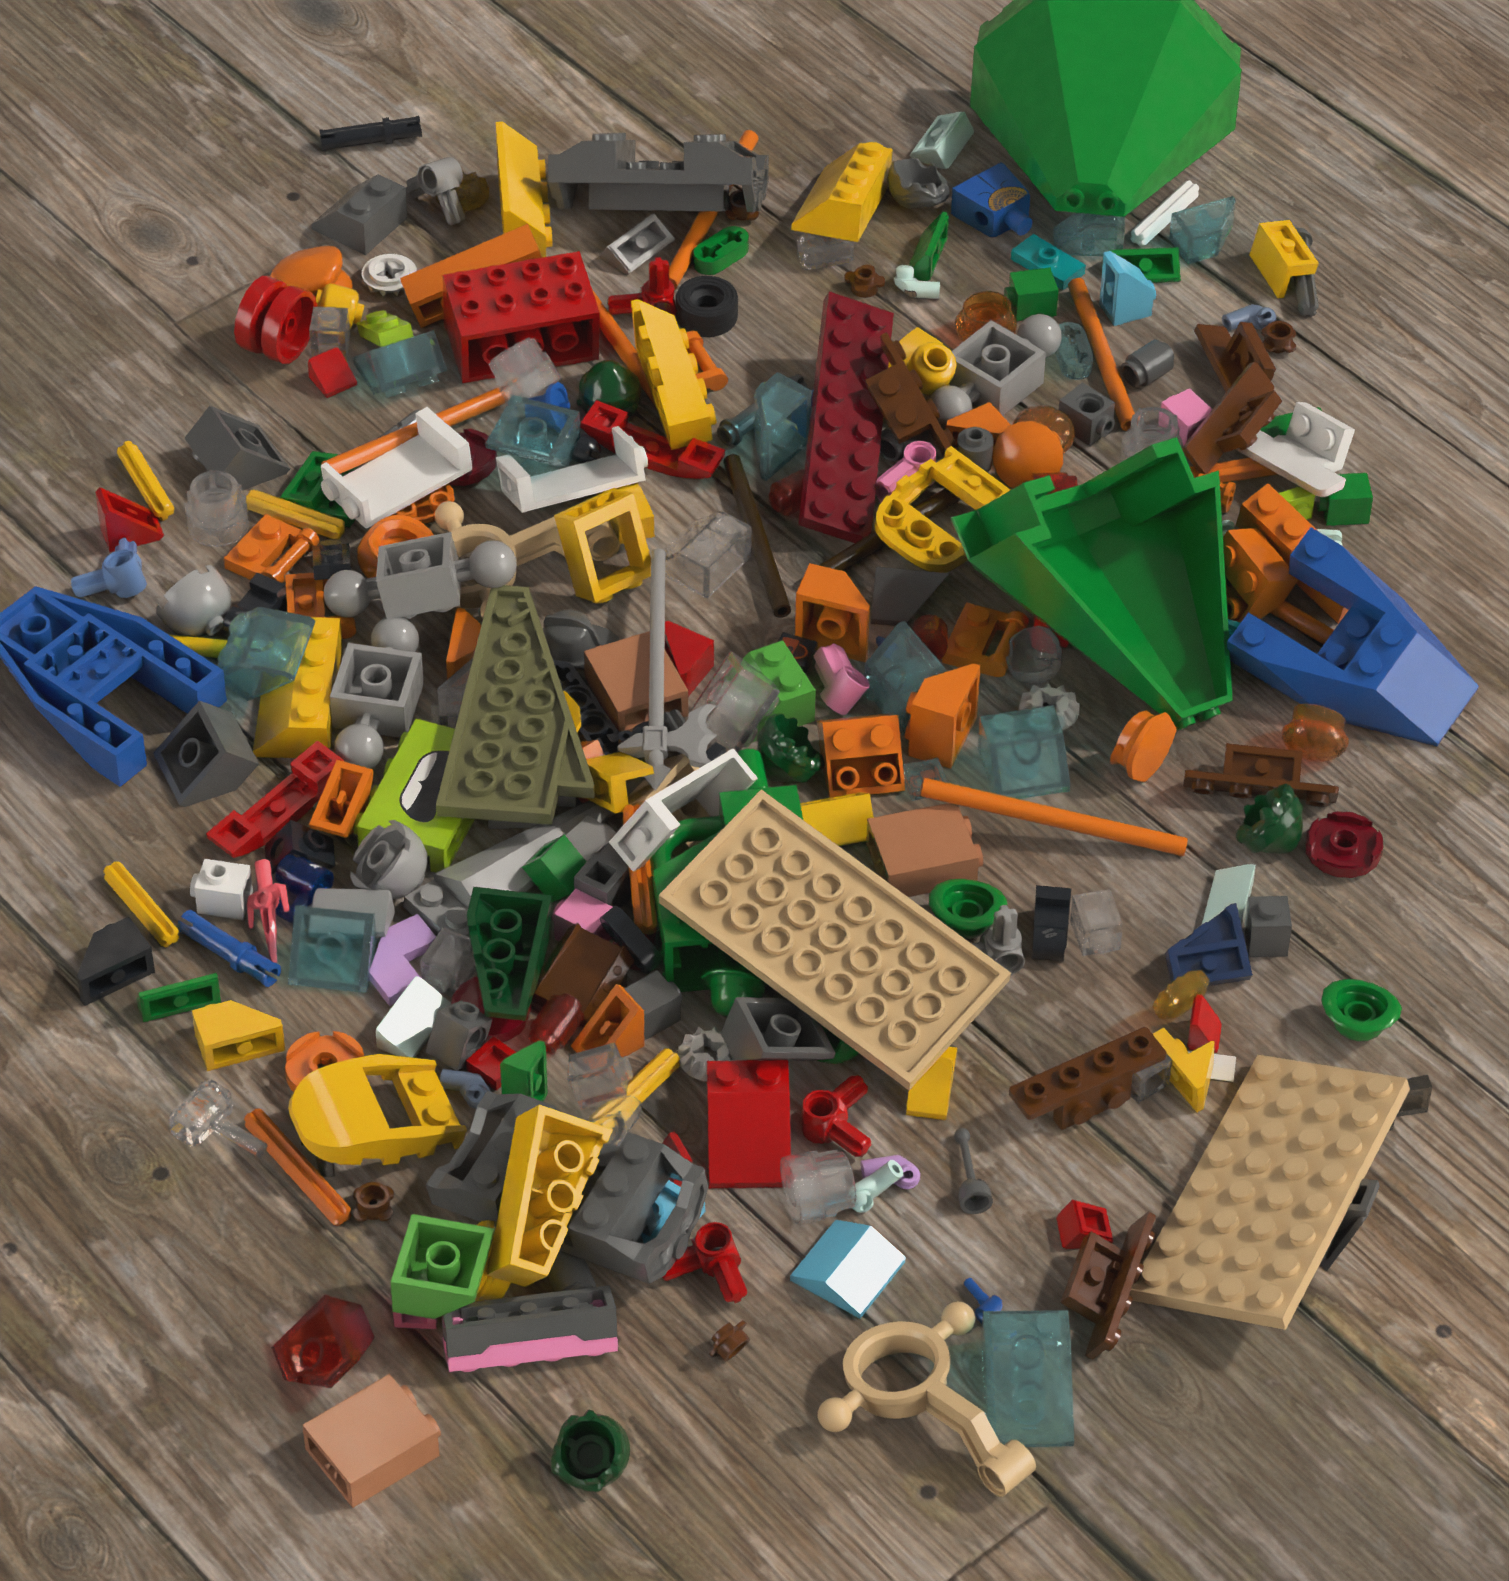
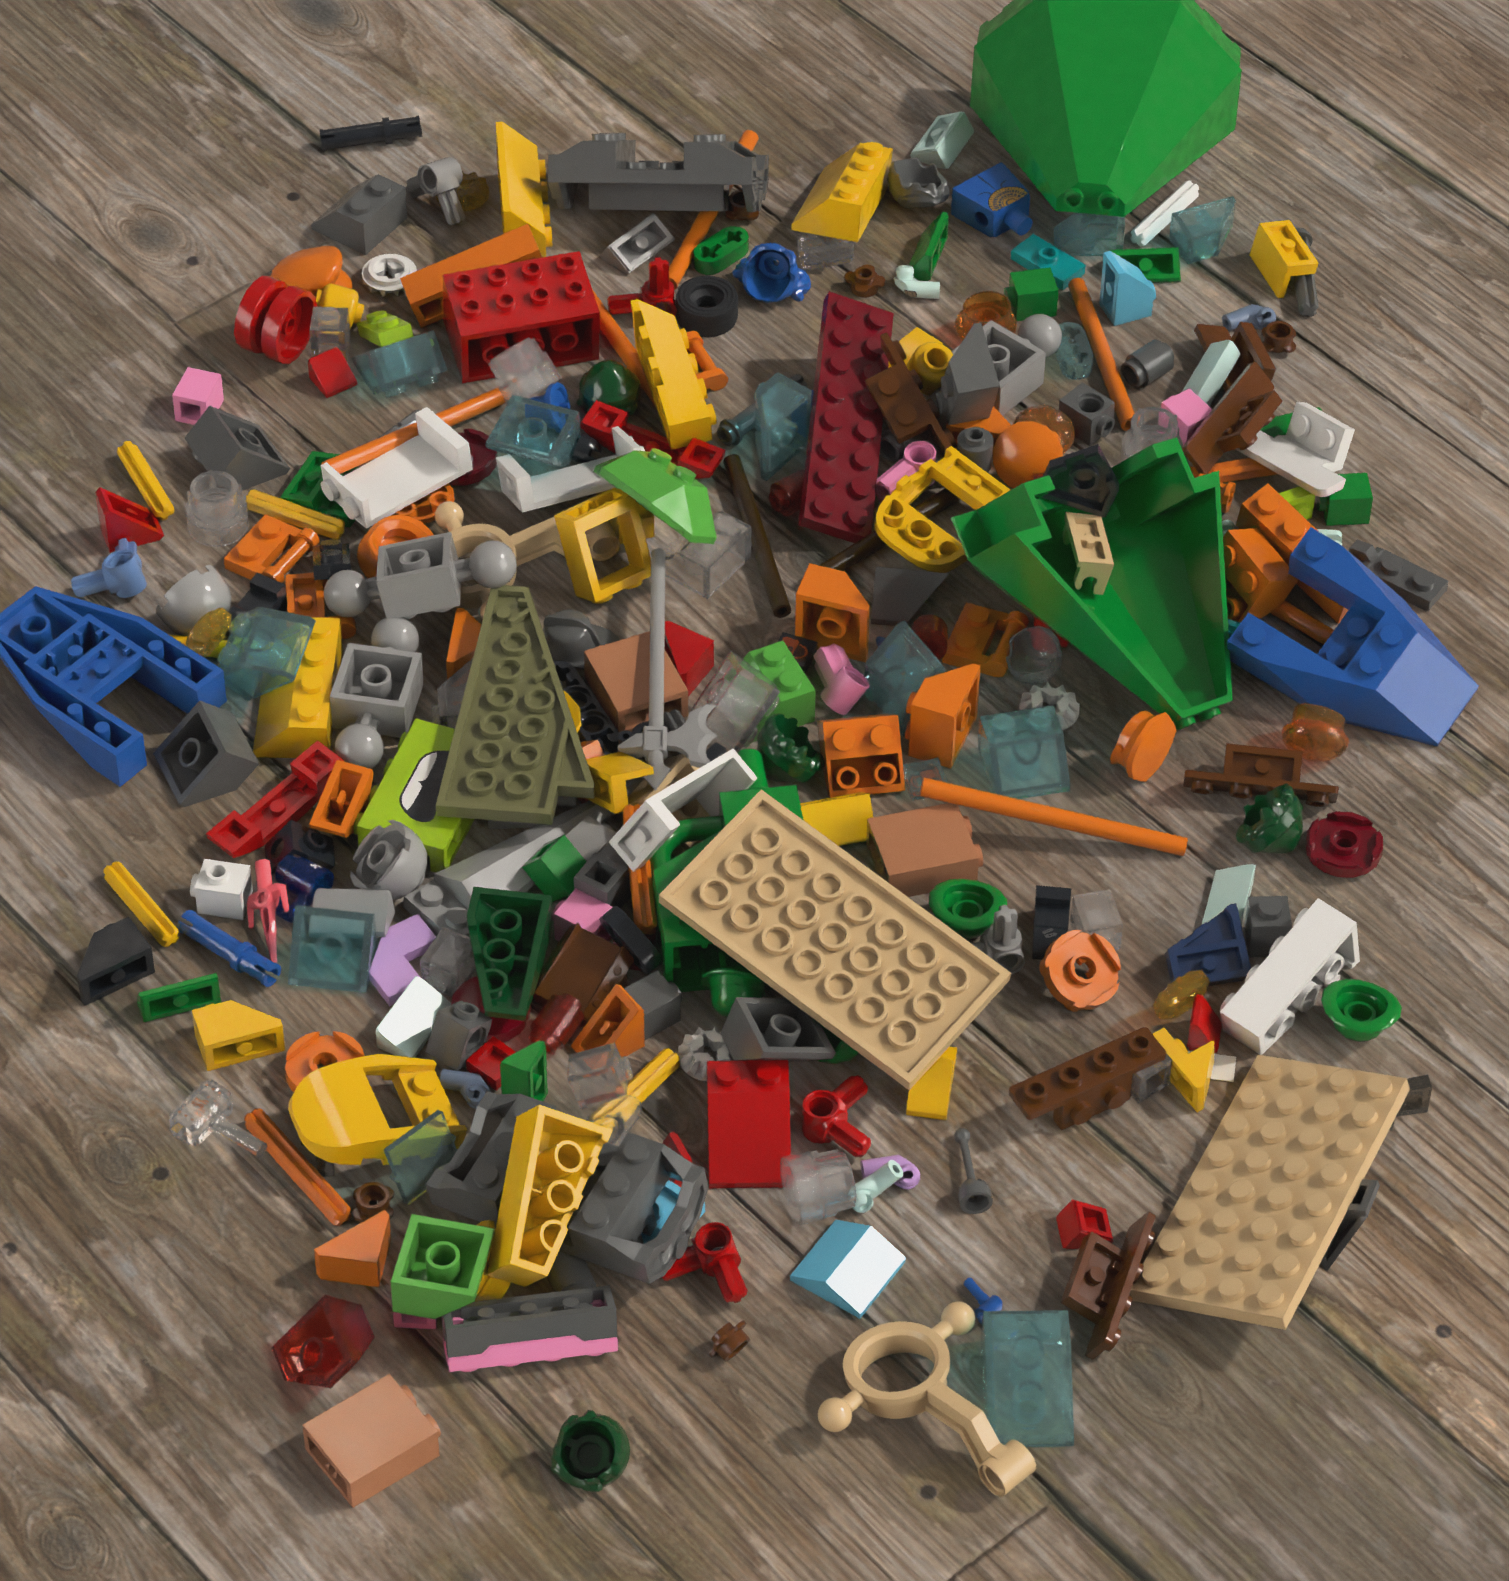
none -> bright pink brick [172,367,224,425]
none -> clear yellow gear [186,608,232,658]
none -> orange slope [314,1210,391,1287]
none -> clear light blue piece [383,1110,457,1205]
none -> bright green wedge [593,448,717,544]
none -> blue hair [732,243,811,303]
none -> dark grey slope [936,322,1000,425]
none -> orange plate [1039,930,1121,1012]
none -> black plate [1041,444,1119,518]
none -> tan hinge [1062,512,1114,595]
none -> light aqua slope [1182,340,1241,406]
none -> white wedge [1220,898,1360,1055]
none -> dark grey hinge [1349,539,1449,611]

